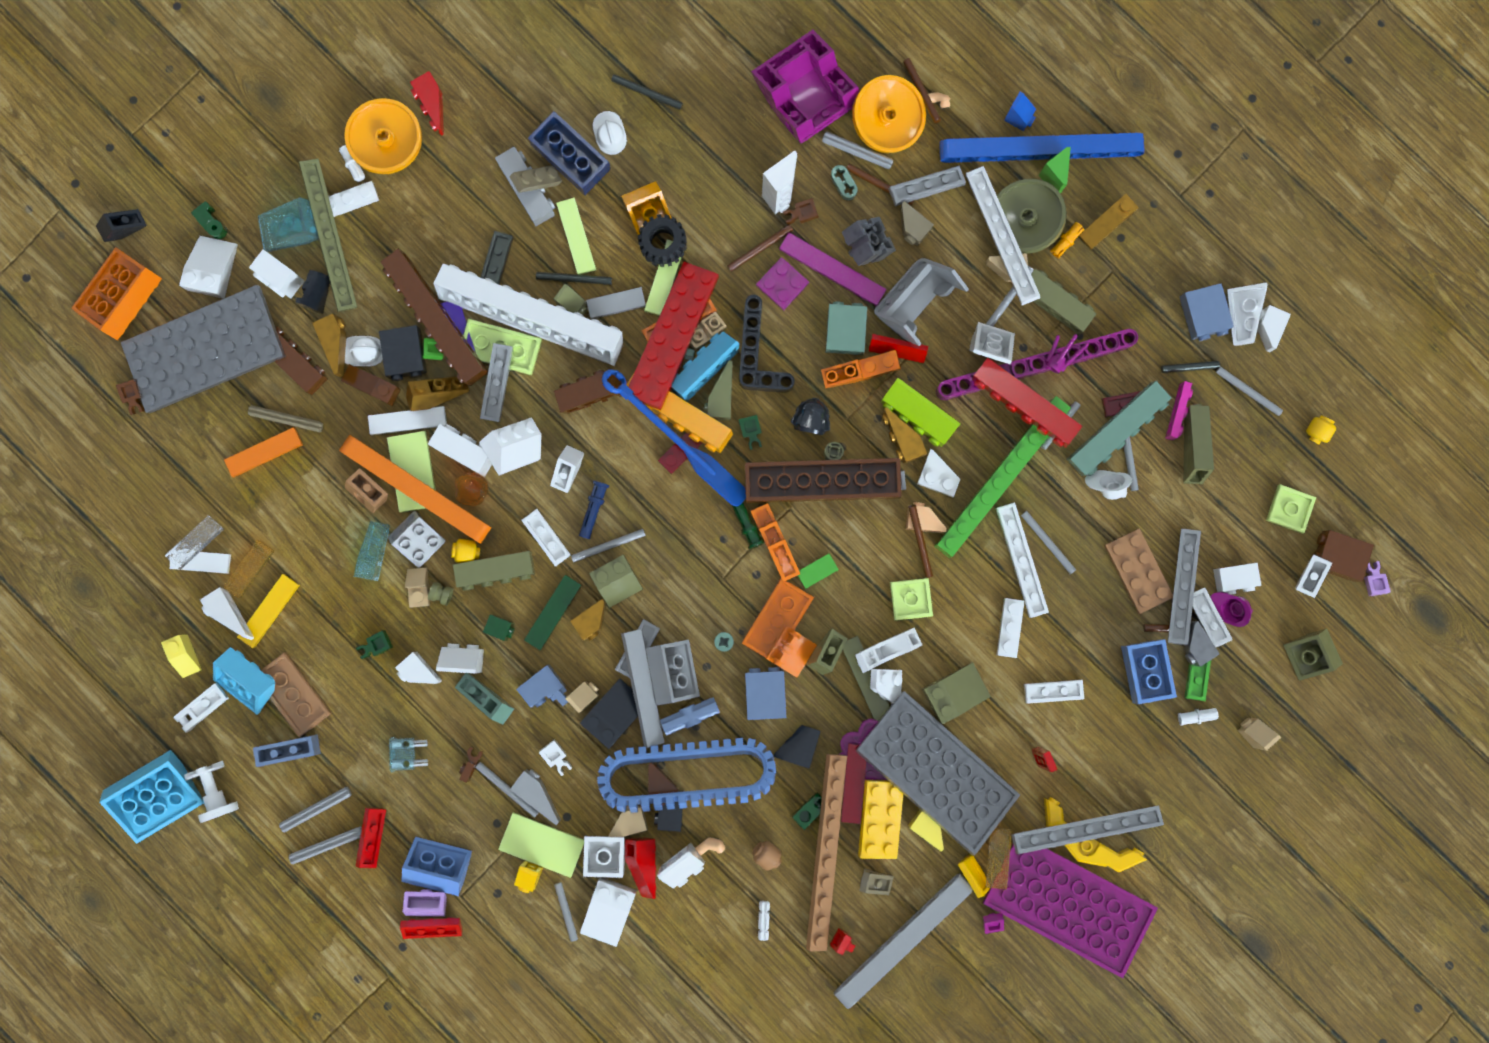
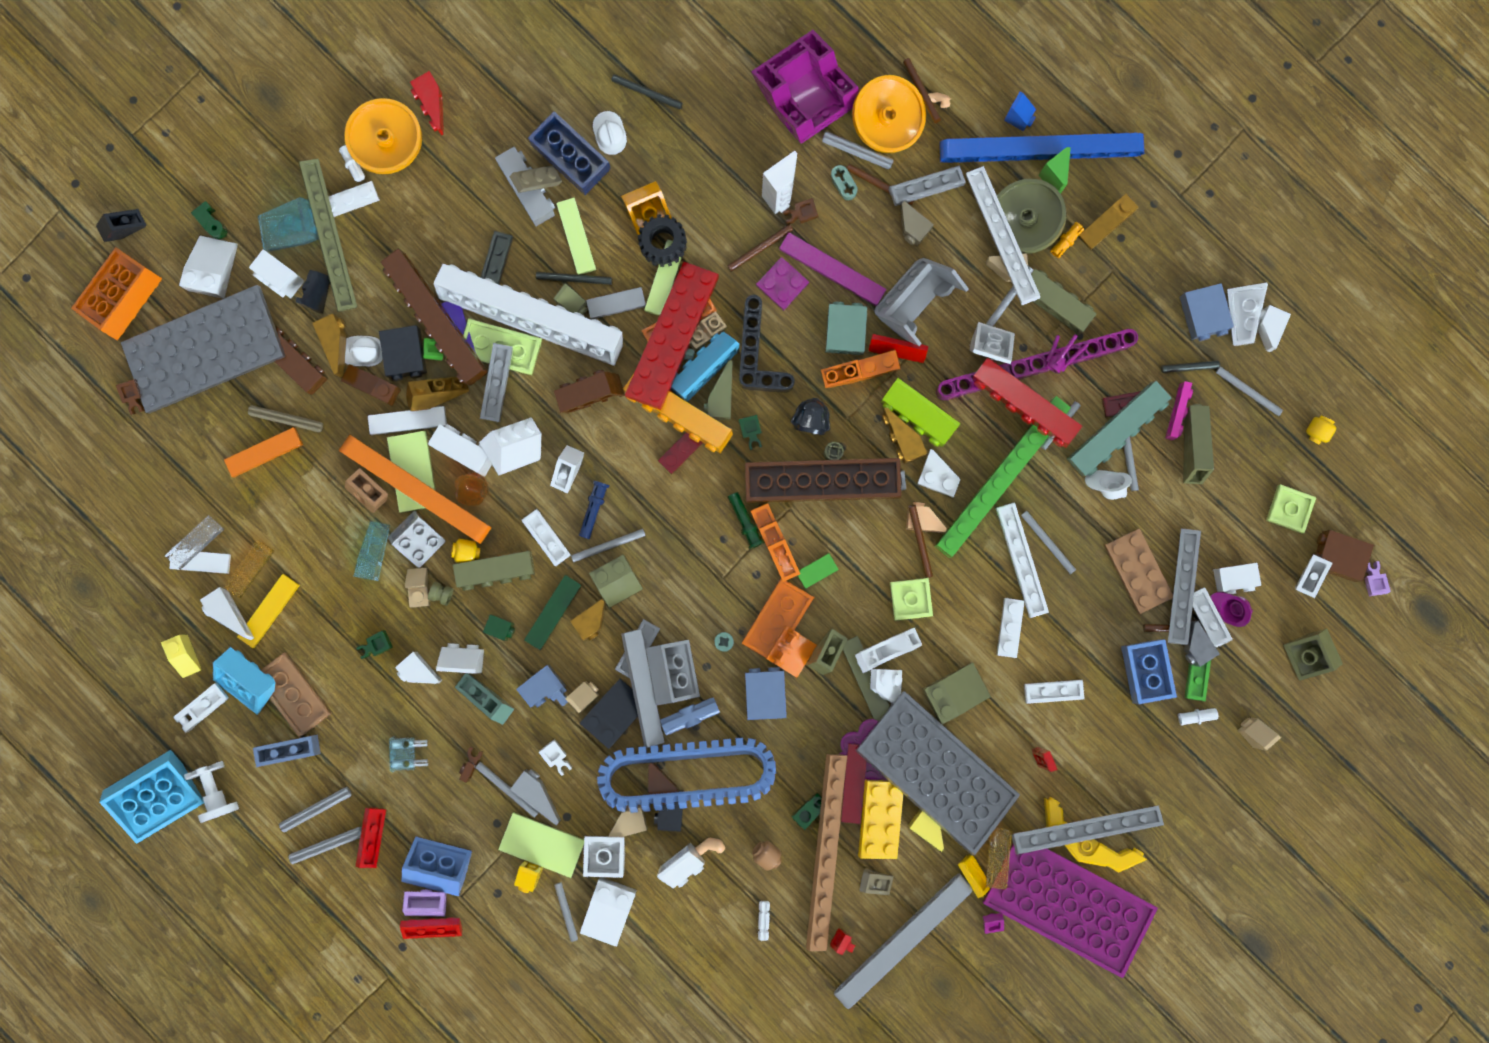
blue piece [602,369,746,506] -> none
red slope [625,837,656,899] -> none
black slope [773,725,821,768] -> none
flat silver brick [842,217,896,266] -> none

